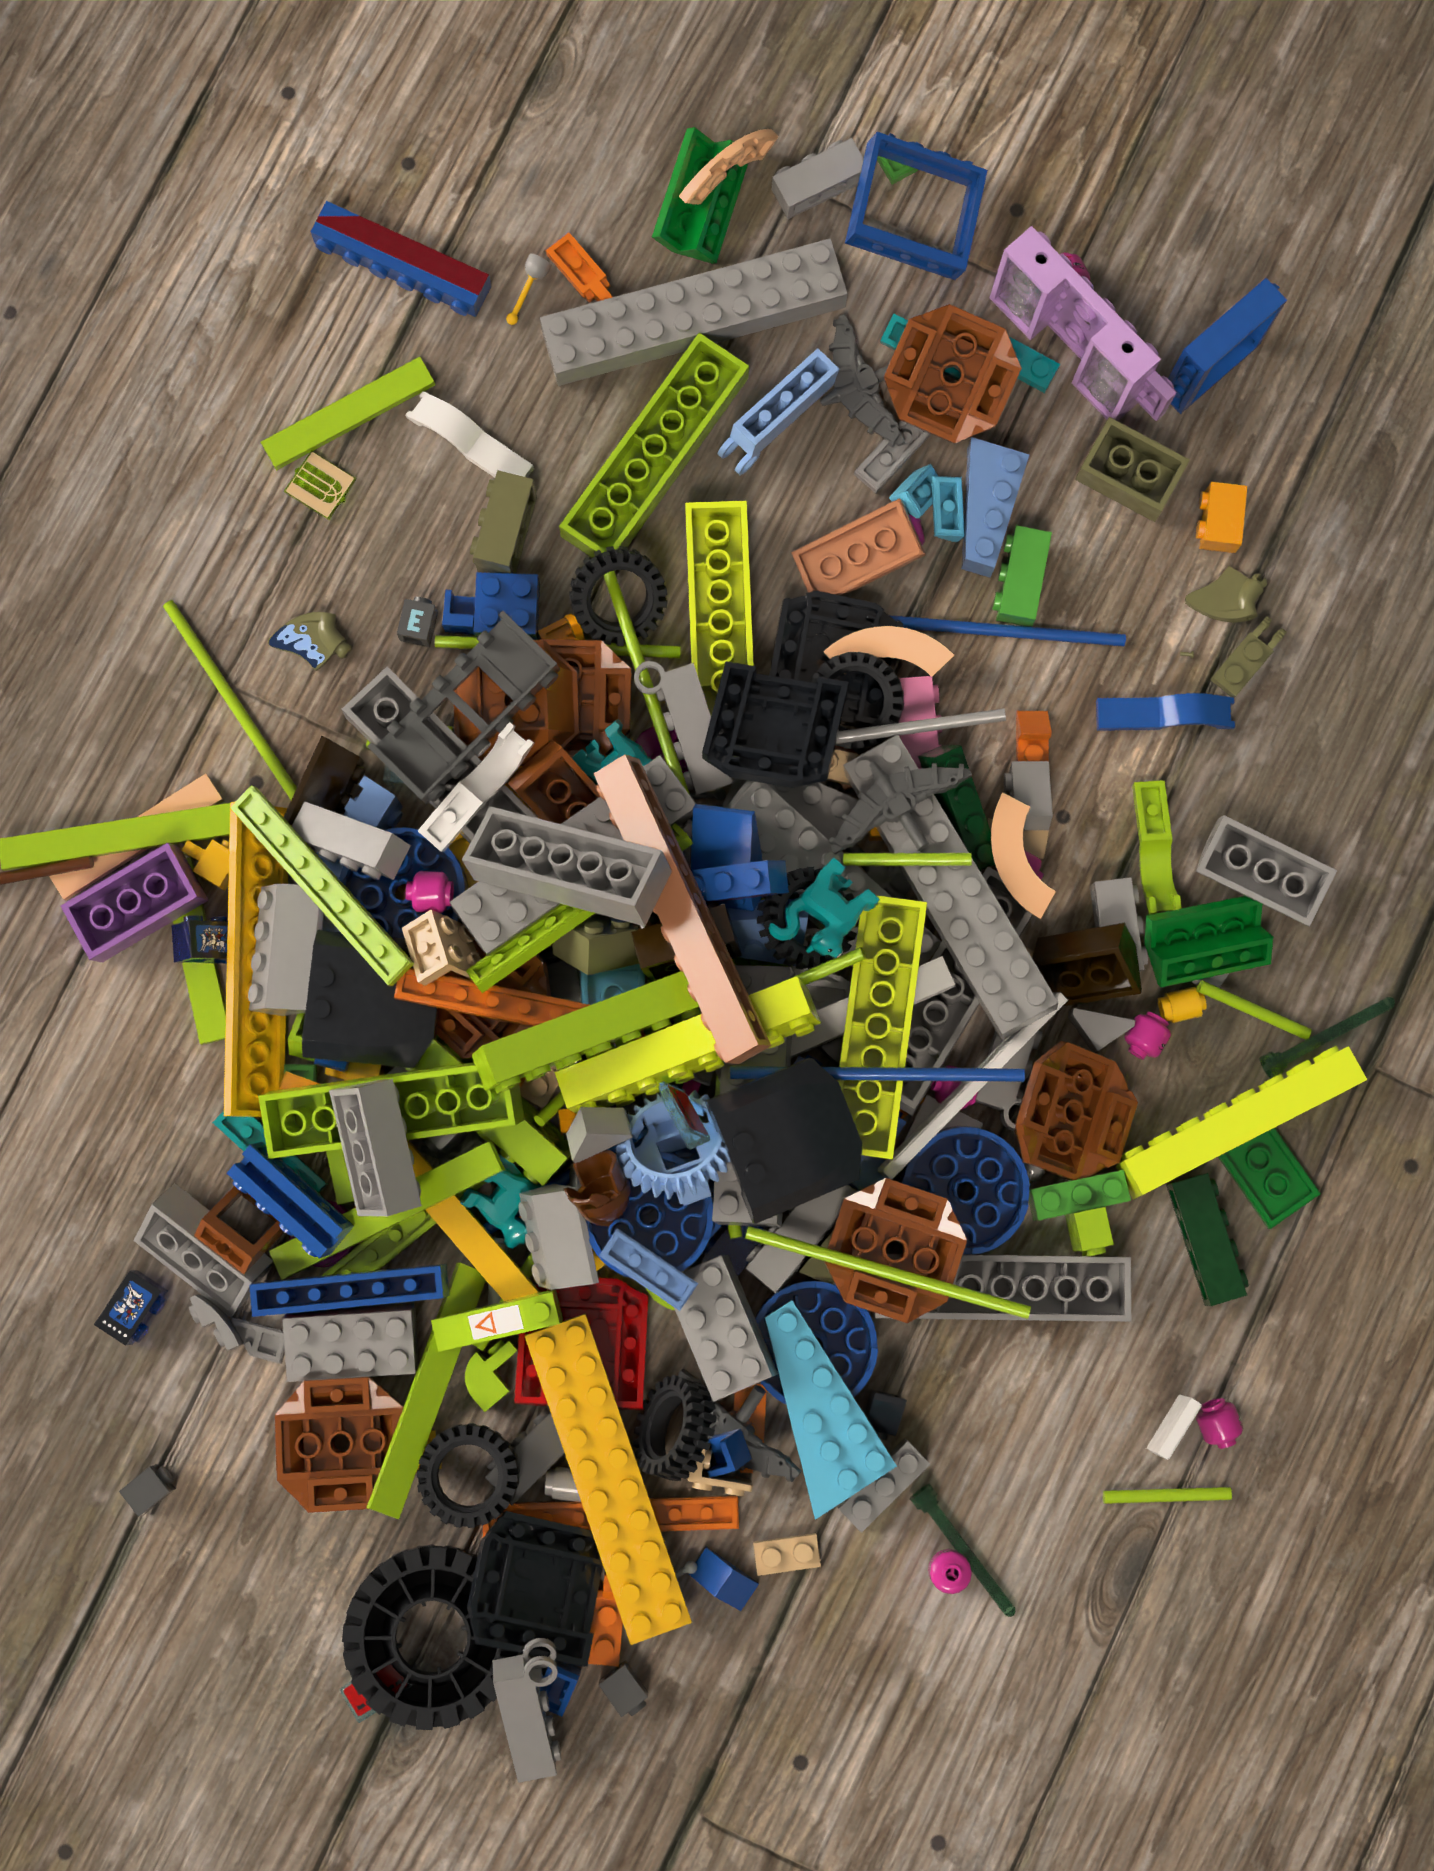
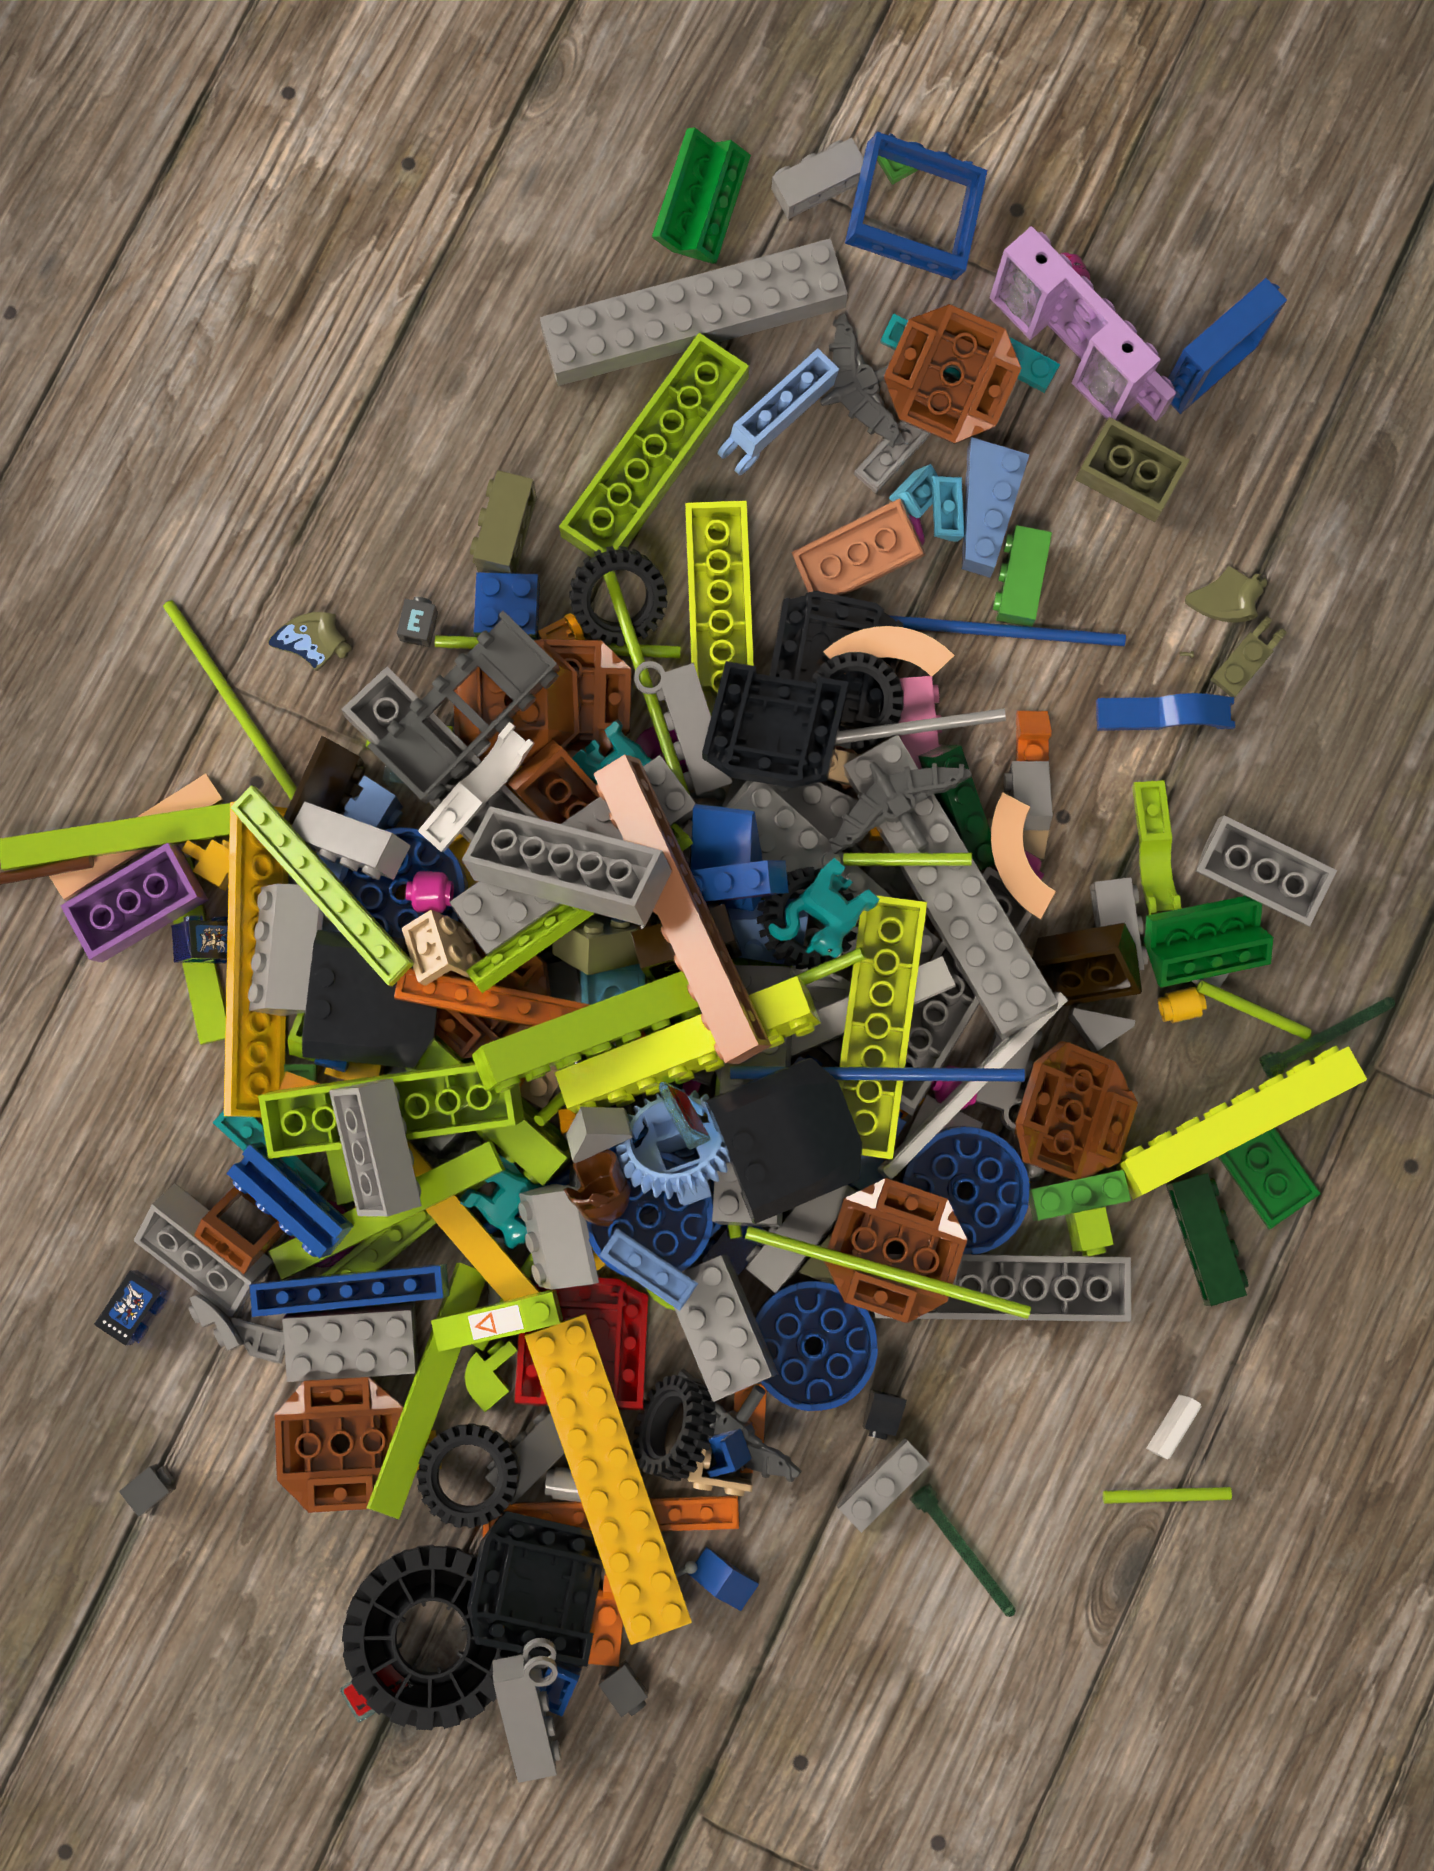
lime tile [261,357,435,471] -> none
piece [284,450,356,520] -> none
brick [310,201,492,317] -> none
white piece [405,392,534,478] -> none
blue panel [442,589,475,634] -> none
hinge [506,254,551,325] -> none
orange hinge [546,233,613,303] -> none
light nougat tile [679,129,778,205] -> none
tan plate [753,1533,821,1576] -> none
medium azure wing [765,1300,897,1520] -> none
dark pink head [928,1549,972,1594] -> none
dark pink head [1124,1011,1171,1060] -> none
light orange brick [1196,482,1247,553] -> none
dark pink head [1196,1398,1243,1449] -> none

